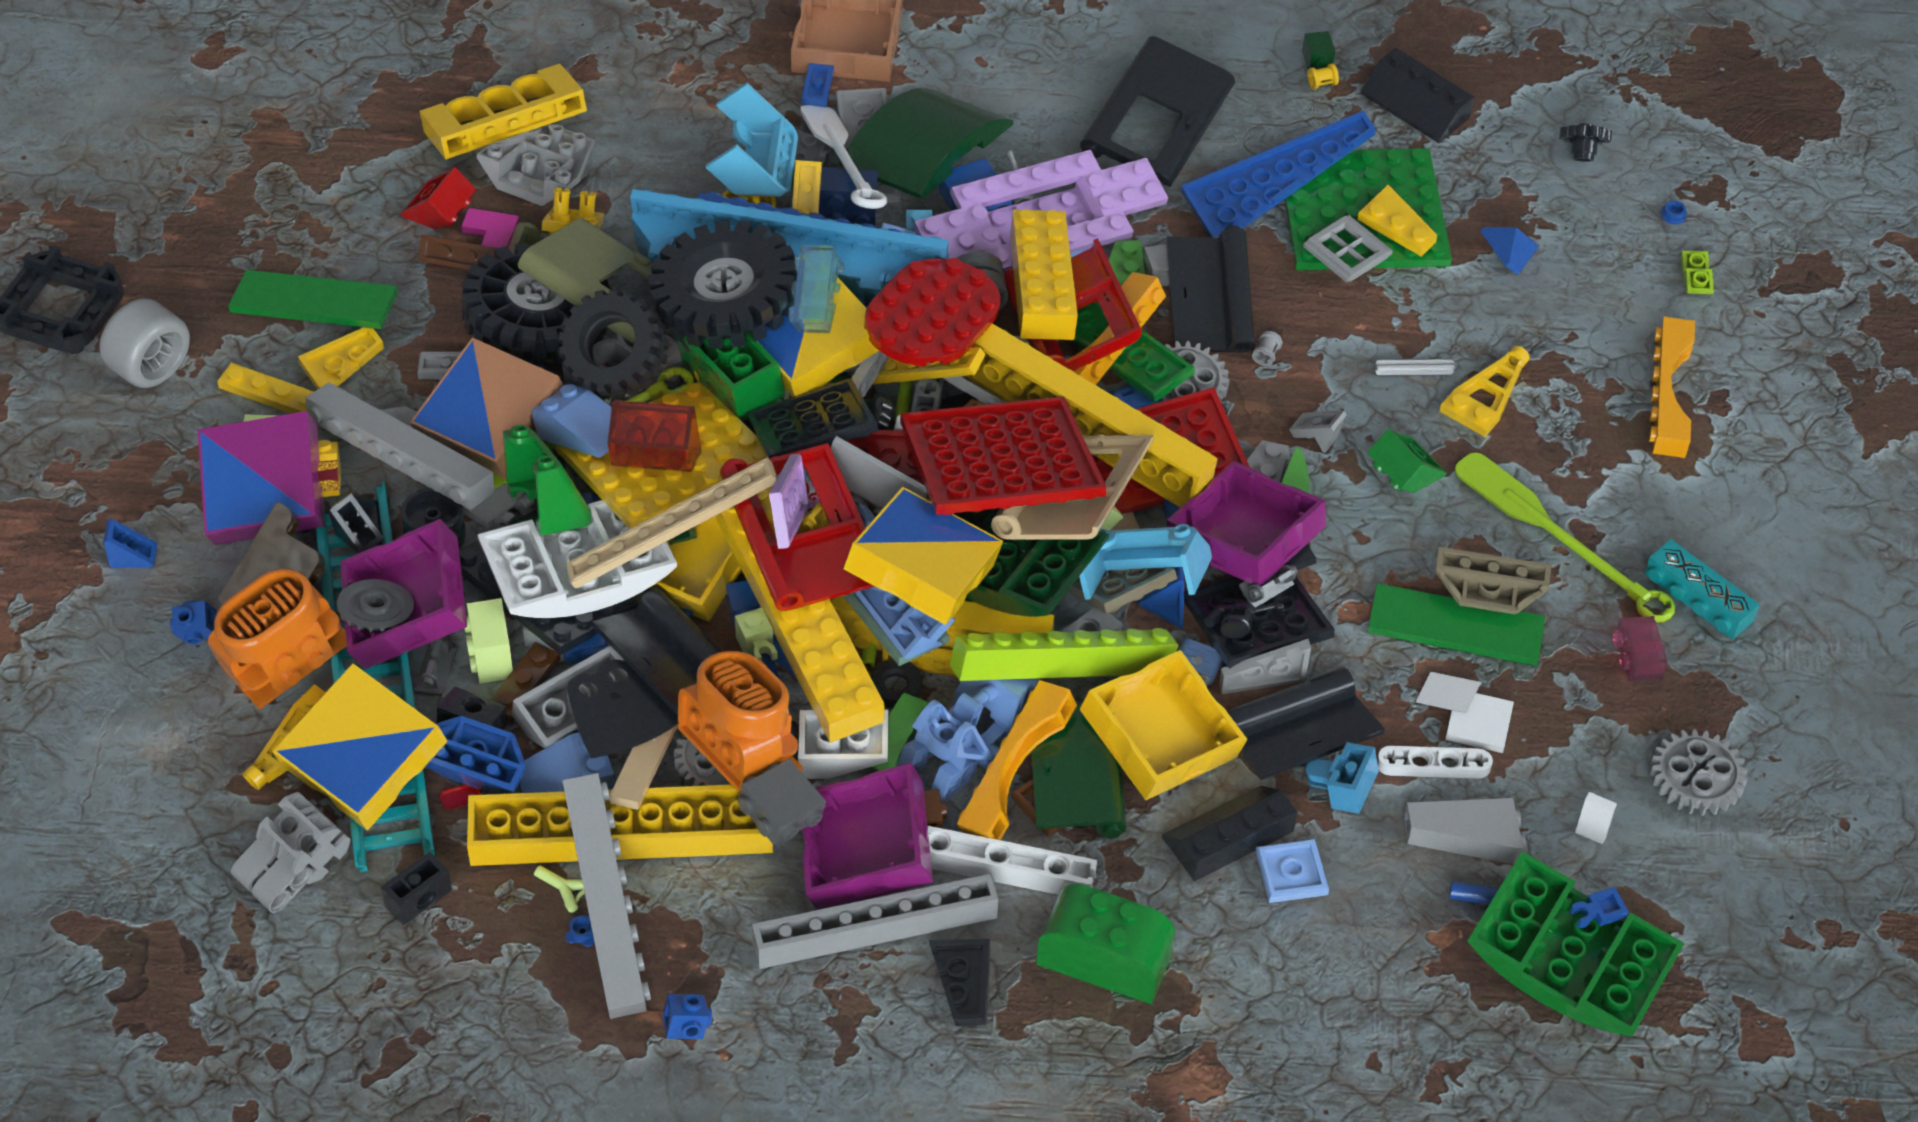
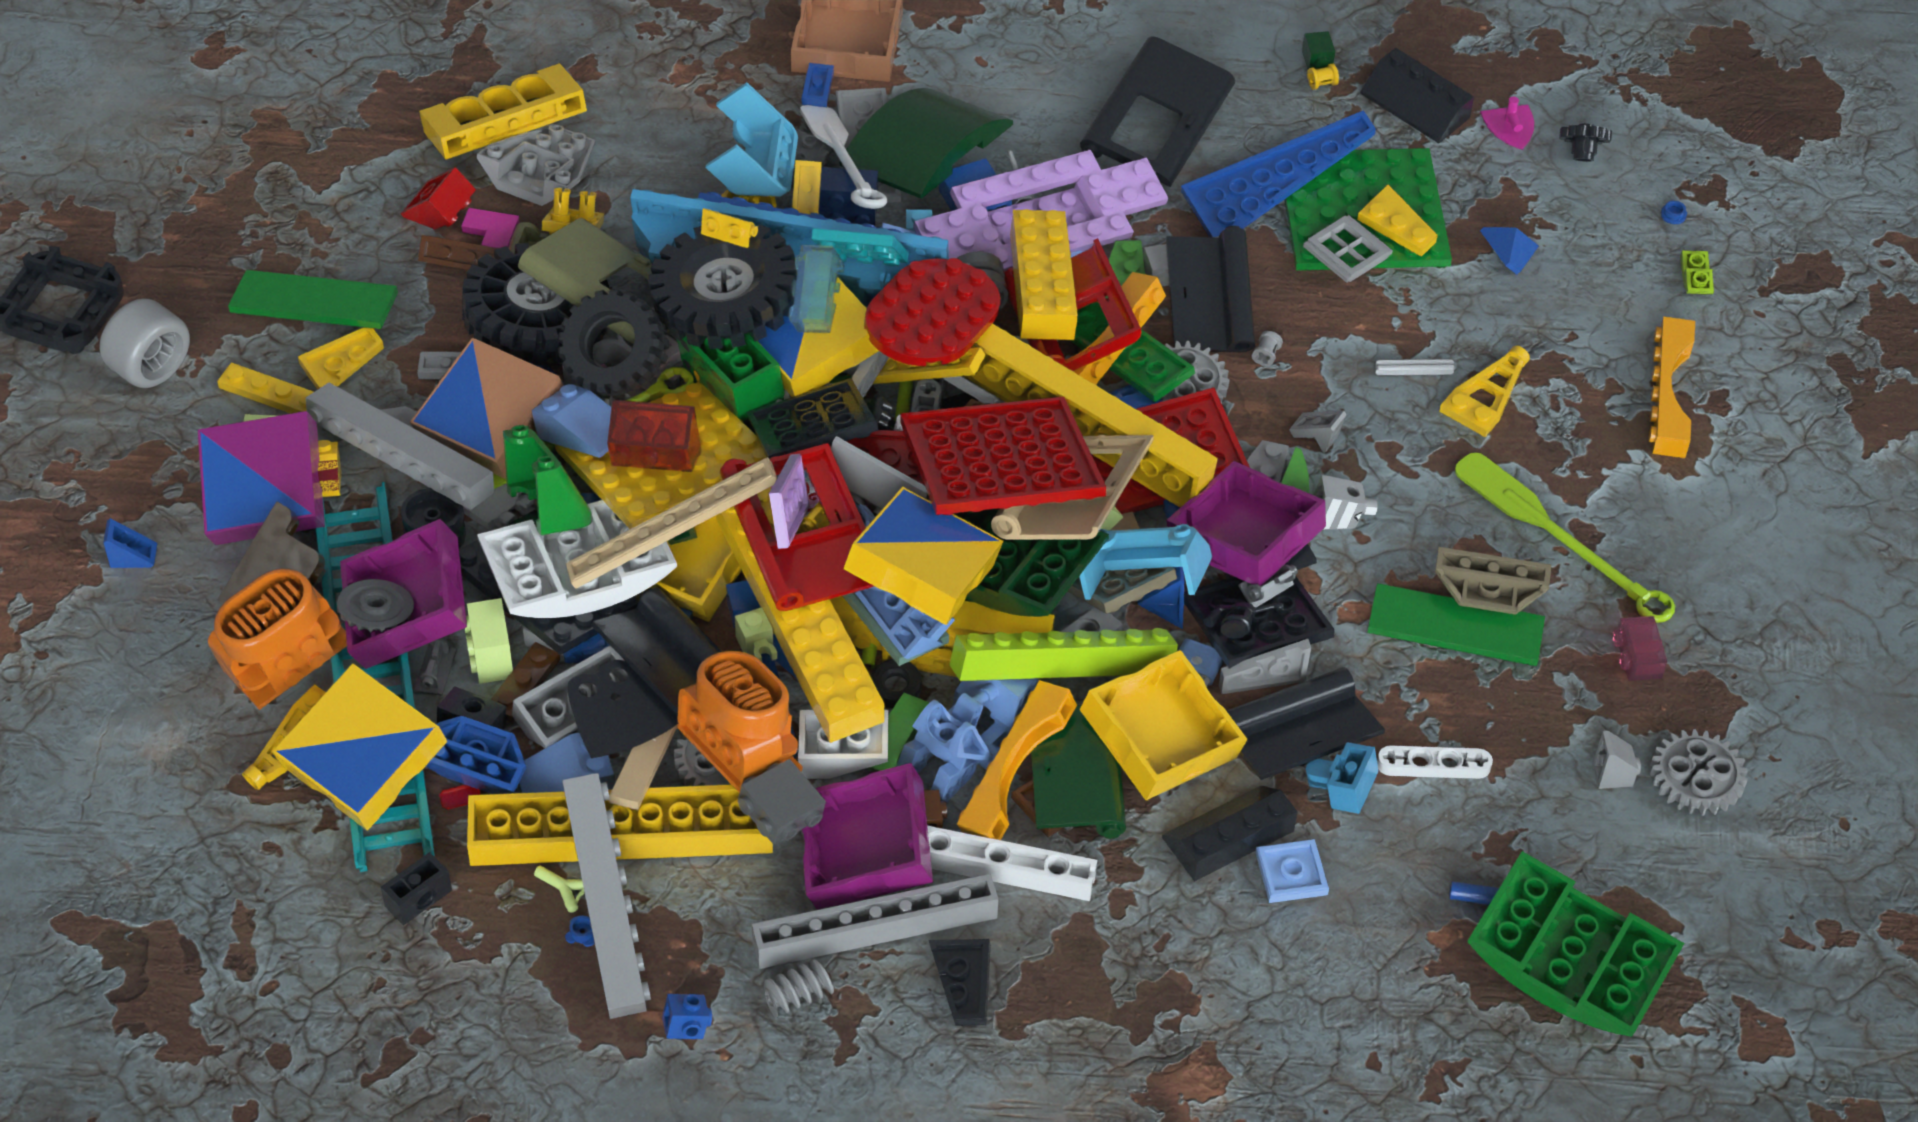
blue brick [170,600,217,644] -> none
light grey connector [231,792,351,913] -> none
black slope [328,493,384,553] -> none
green brick [1036,884,1175,1005] -> none
green slope [1367,429,1447,493] -> none
light grey slope [1403,798,1526,864] -> none
white sticker [1416,672,1481,713] -> none
white tile [1445,693,1514,753] -> none
blue plate [1569,887,1629,928] -> none
white tile [1575,792,1617,844] -> none
teal brick [1644,539,1760,640] -> none
none -> yellow hinge [701,208,758,248]
none -> light grey piece [764,959,834,1018]
none -> teal plate [812,228,909,266]
none -> light grey torso [1313,475,1377,530]
none -> dark pink shield [1480,96,1534,150]
none -> light grey slope [1592,731,1641,789]

